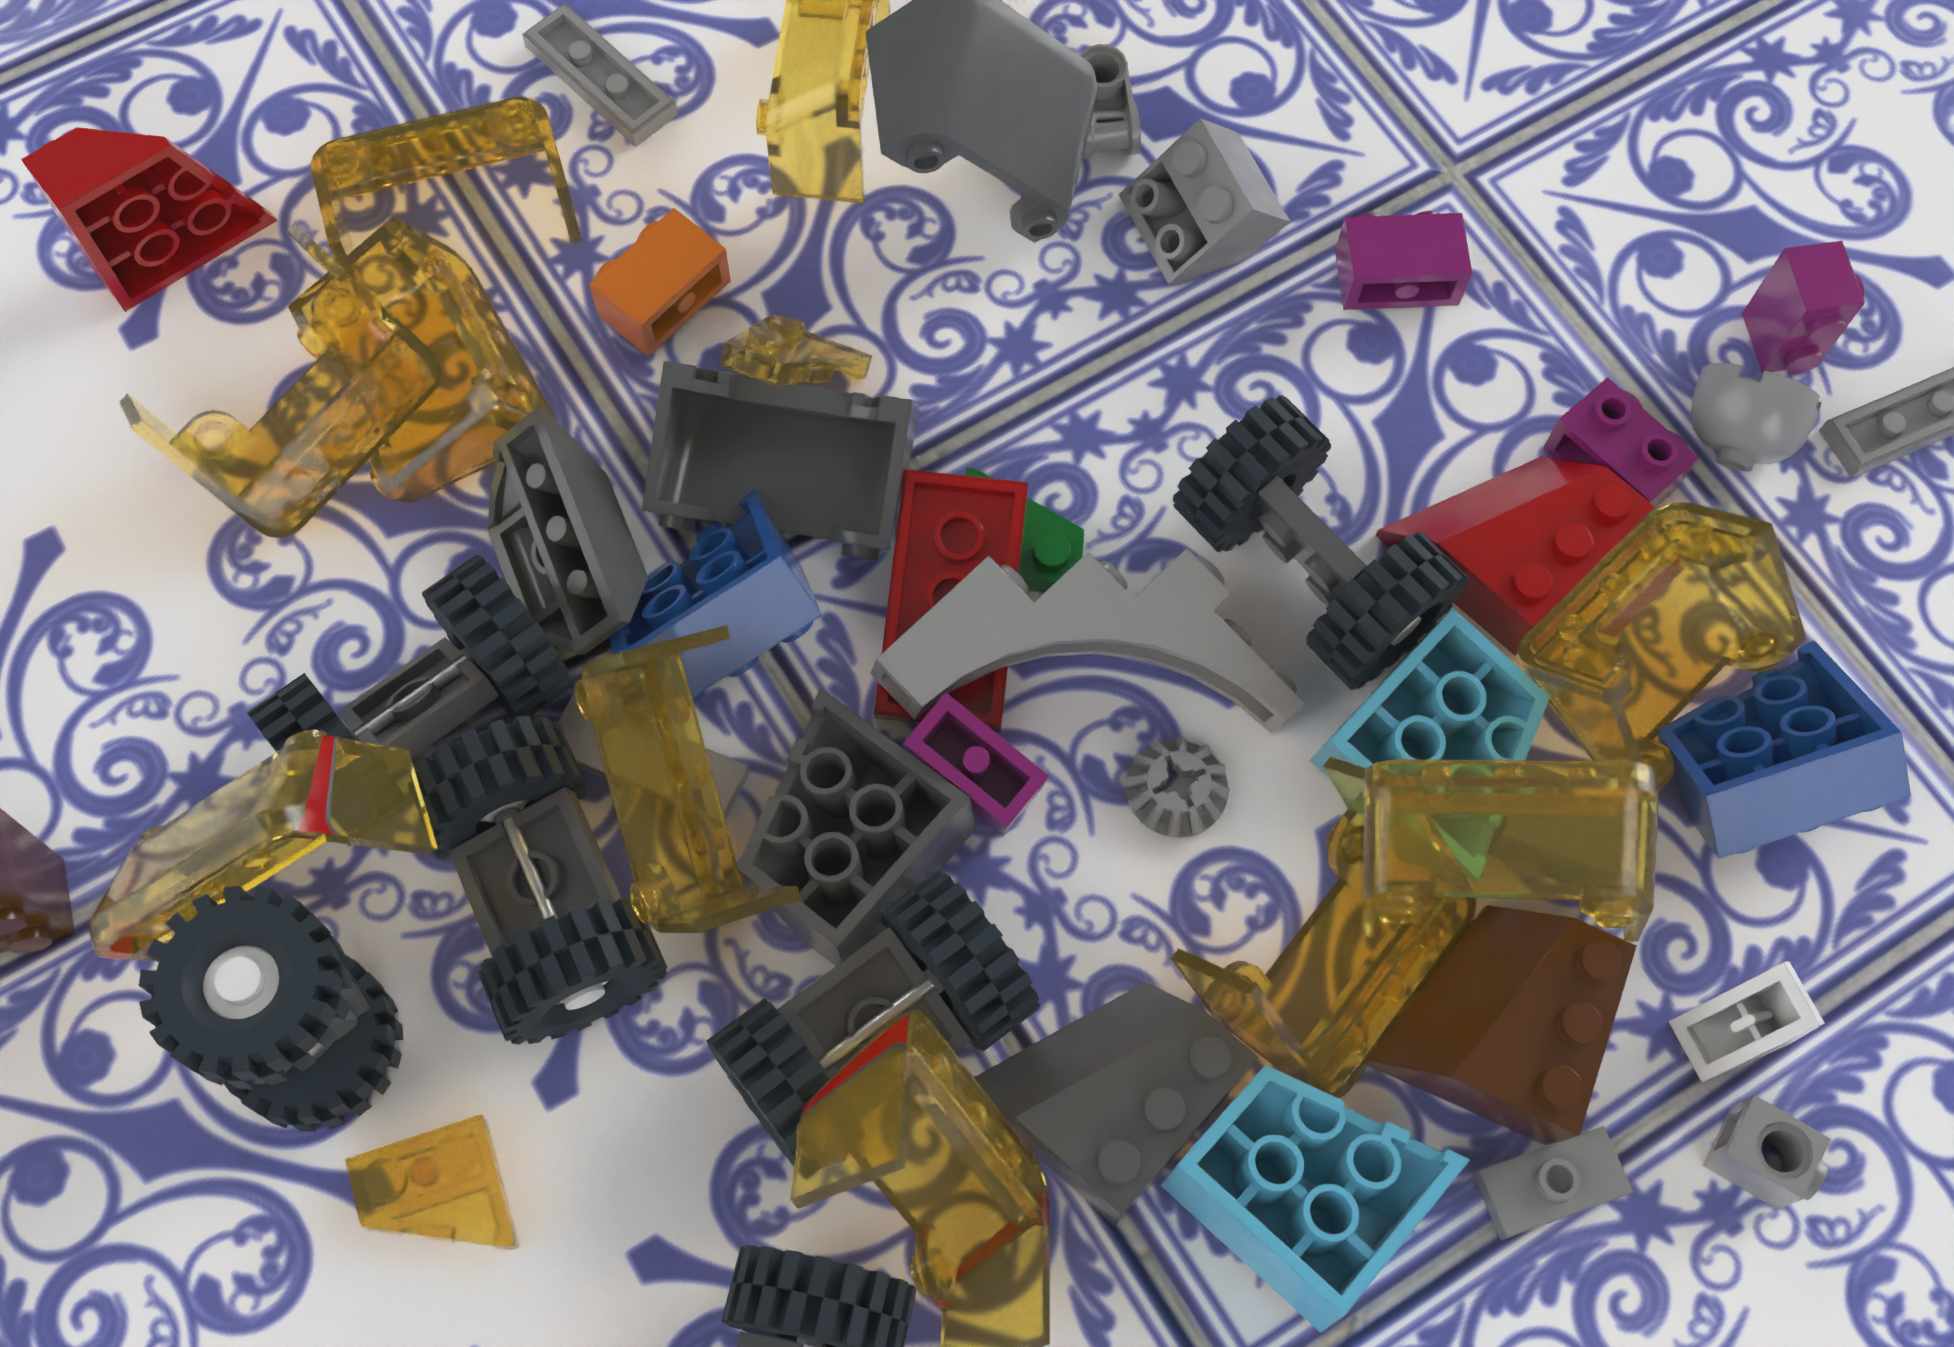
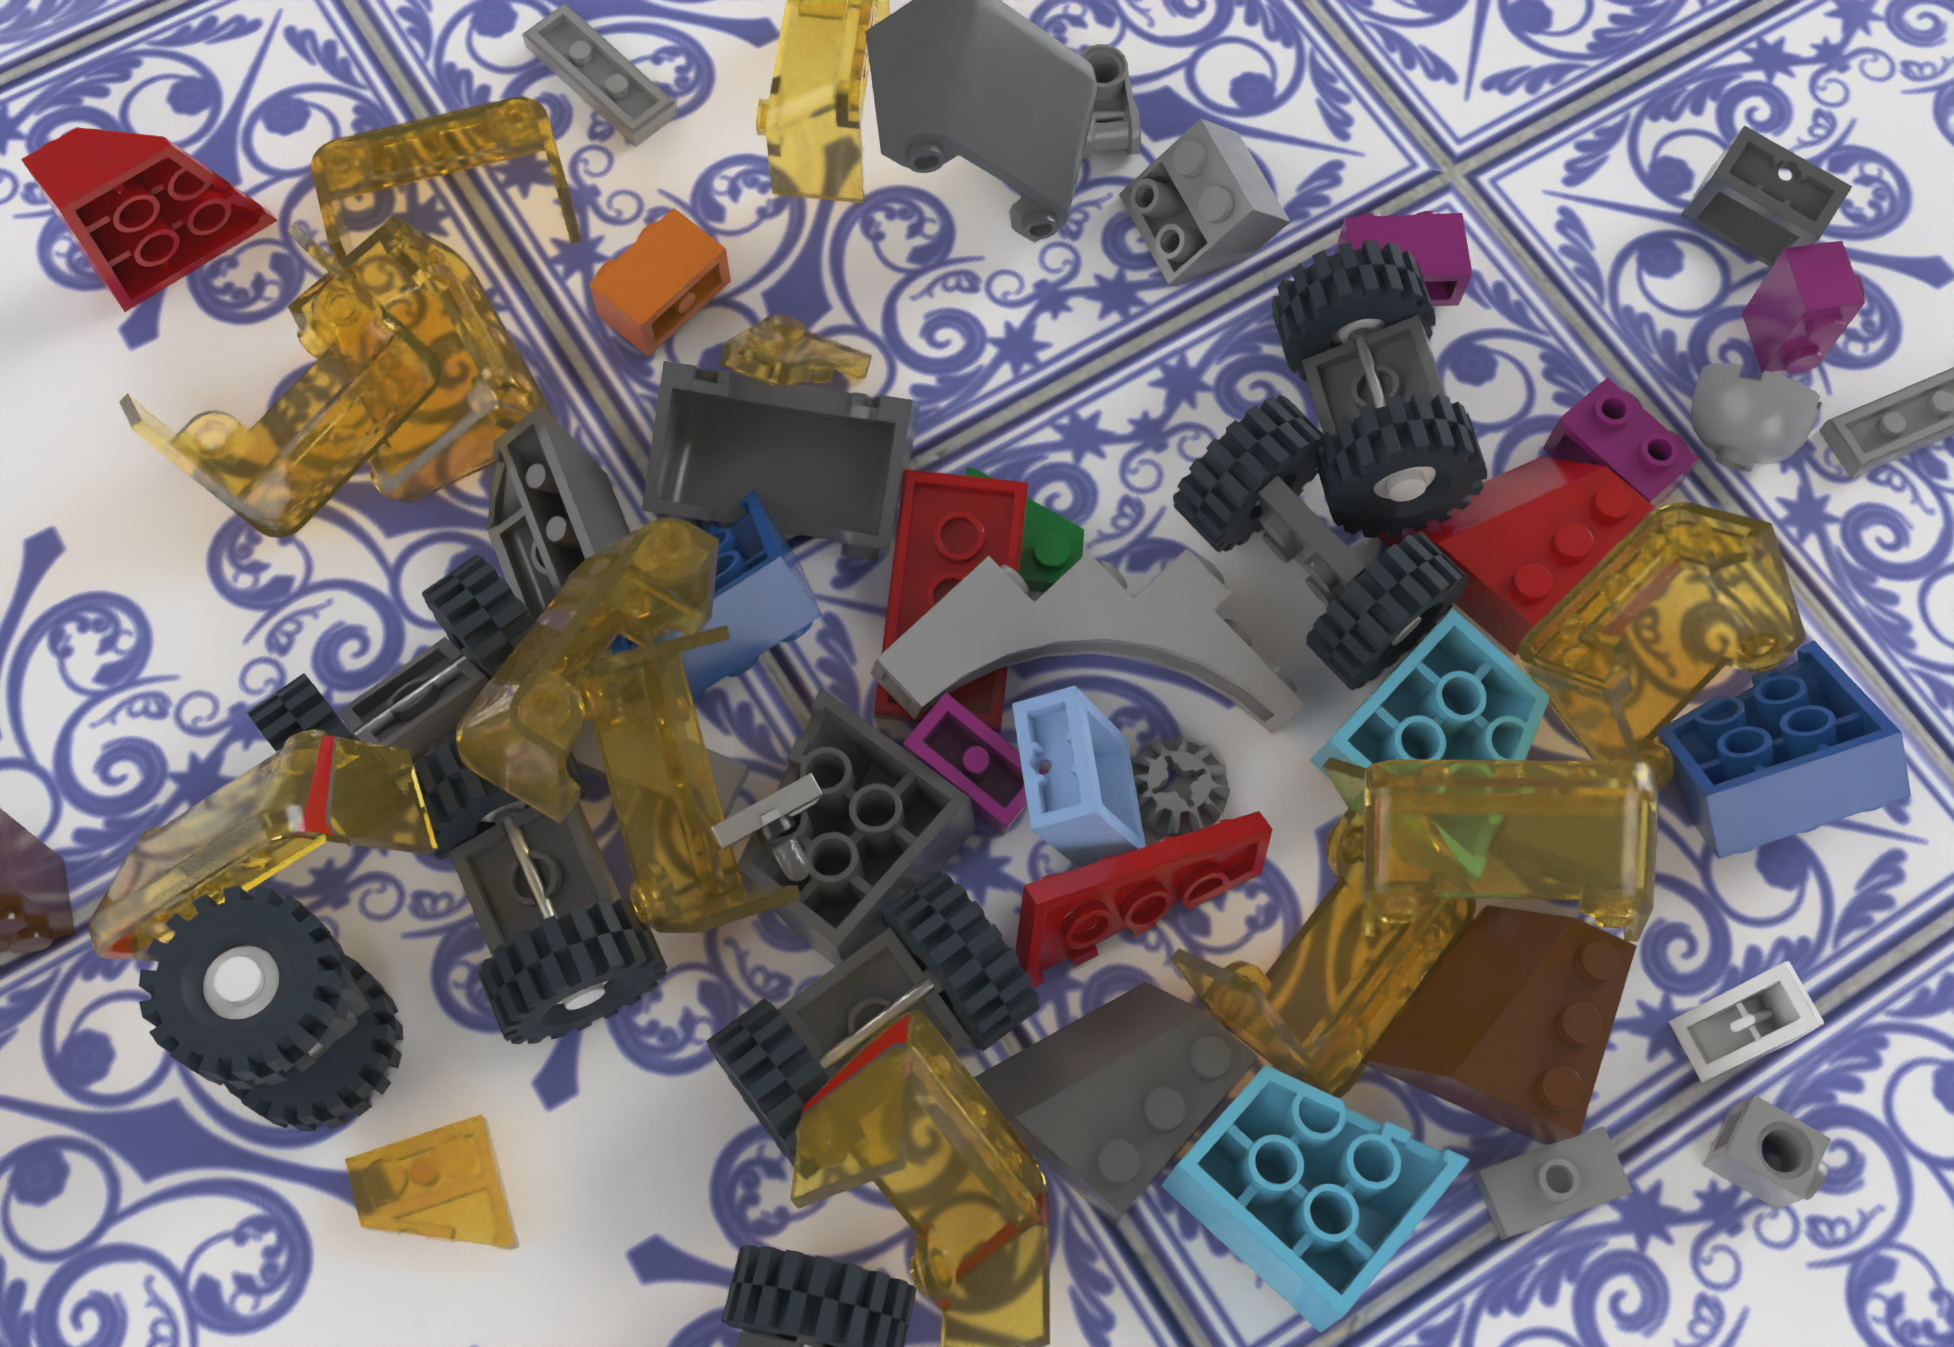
none -> clear yellow windscreen [456,517,719,824]
none -> piece [711,773,823,881]
none -> light blue window [1012,686,1146,868]
none -> red wing [1015,811,1273,988]
none -> black plate [1272,240,1488,538]
none -> dark grey window [1680,125,1853,268]

